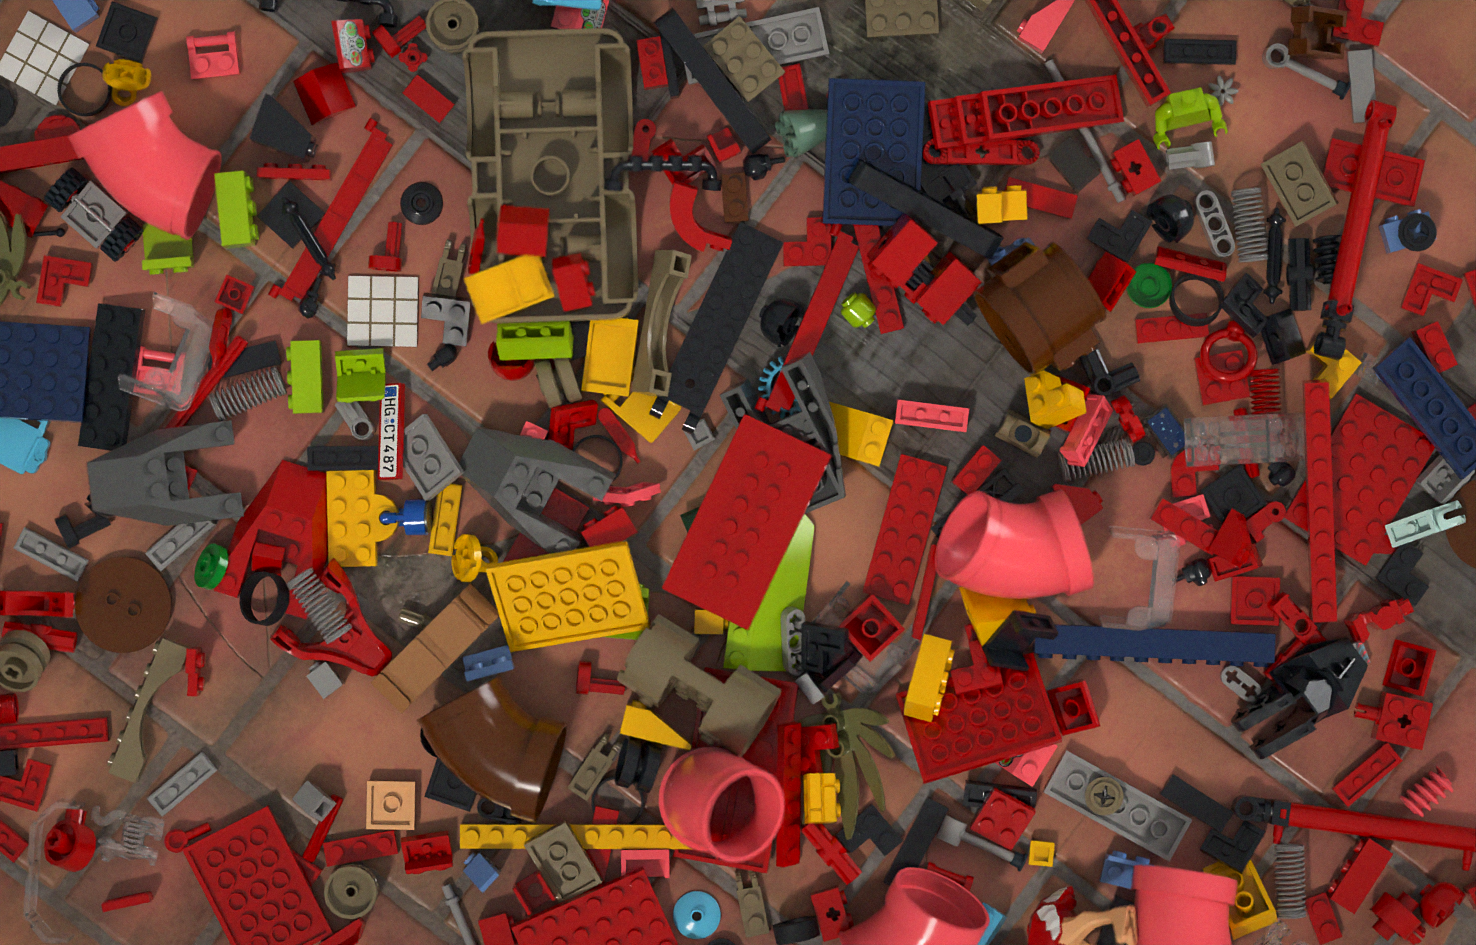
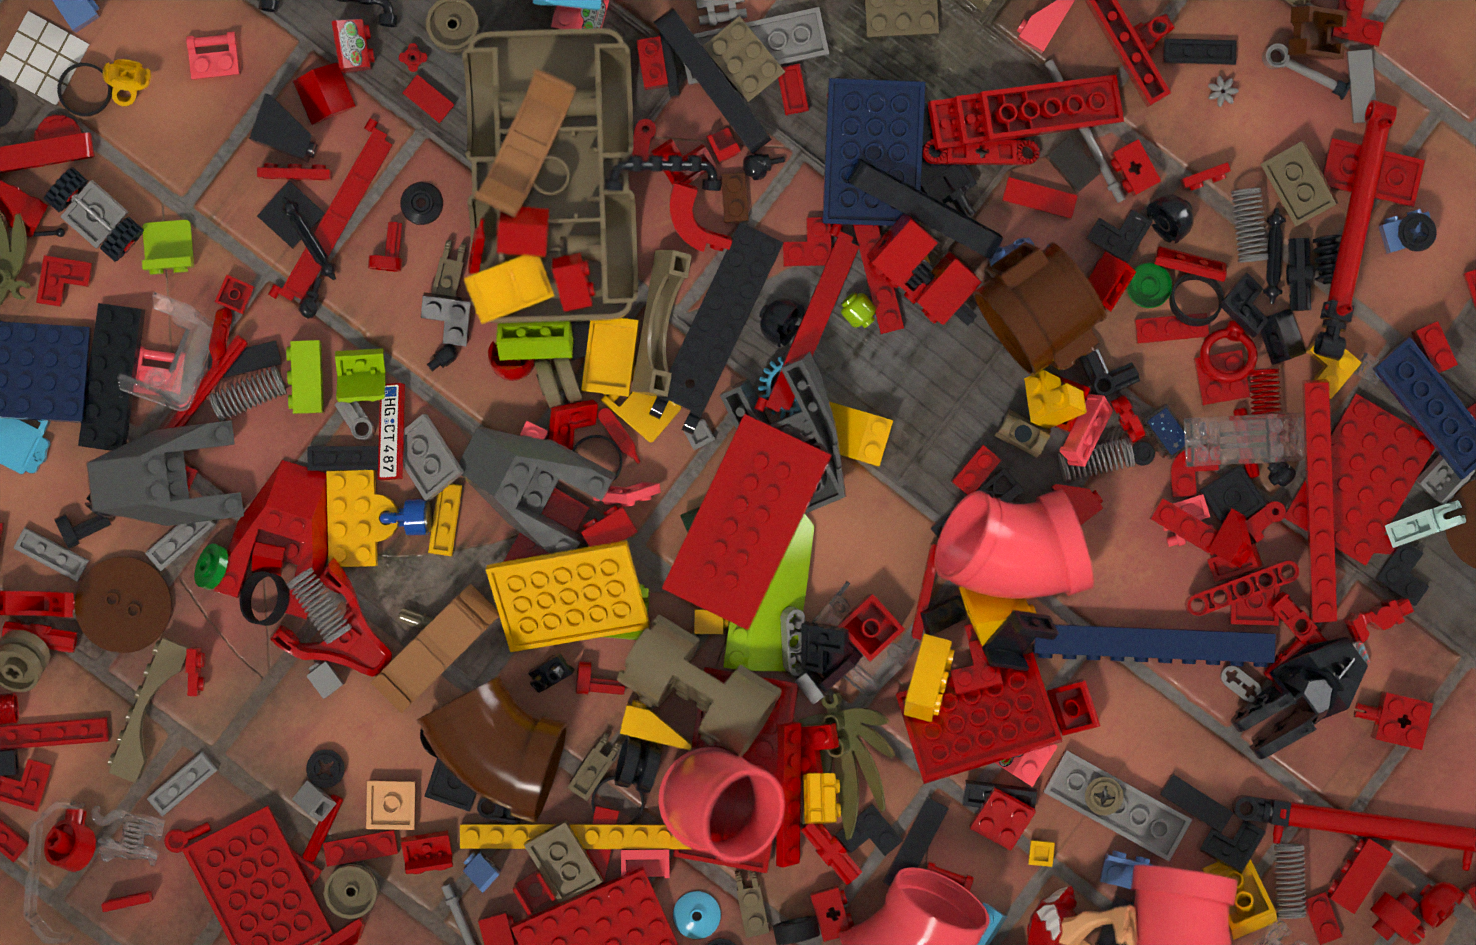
coral cylinder [68,91,222,240] -> none
black tile [96,1,158,63] -> none
lime brick [214,171,259,249] -> none
white piece [347,276,418,347] -> none
red piece [371,16,426,59] -> none
yellow tile [451,534,498,582] -> none
medium blue bracket [463,645,515,681] -> none
sand green cone [775,109,827,158] -> none
red plate [862,454,947,605] -> none
coral container [894,399,969,432] -> none
light grey piece [936,815,1028,871] -> none
yellow brick [977,185,1028,224] -> none
clear windscreen [1099,526,1181,631] -> none
lime torso [1153,87,1228,150] -> none
light grey piece [1166,141,1215,170] -> none
black piece [1170,558,1211,586] -> none
light grey beam [1193,190,1235,258] -> none
red plate [1331,742,1403,807] -> none
red slope [1382,639,1436,697] -> none
coral piece [1399,766,1454,817] -> none
red plate [1400,263,1463,316] -> none
none -> black gear [306,749,345,788]
none -> medium nougat windscreen [474,68,577,217]
none -> black hips [528,653,575,693]
none -> black tile [921,595,967,636]
none -> red plate [1180,162,1231,191]
none -> red beam [1185,560,1299,616]

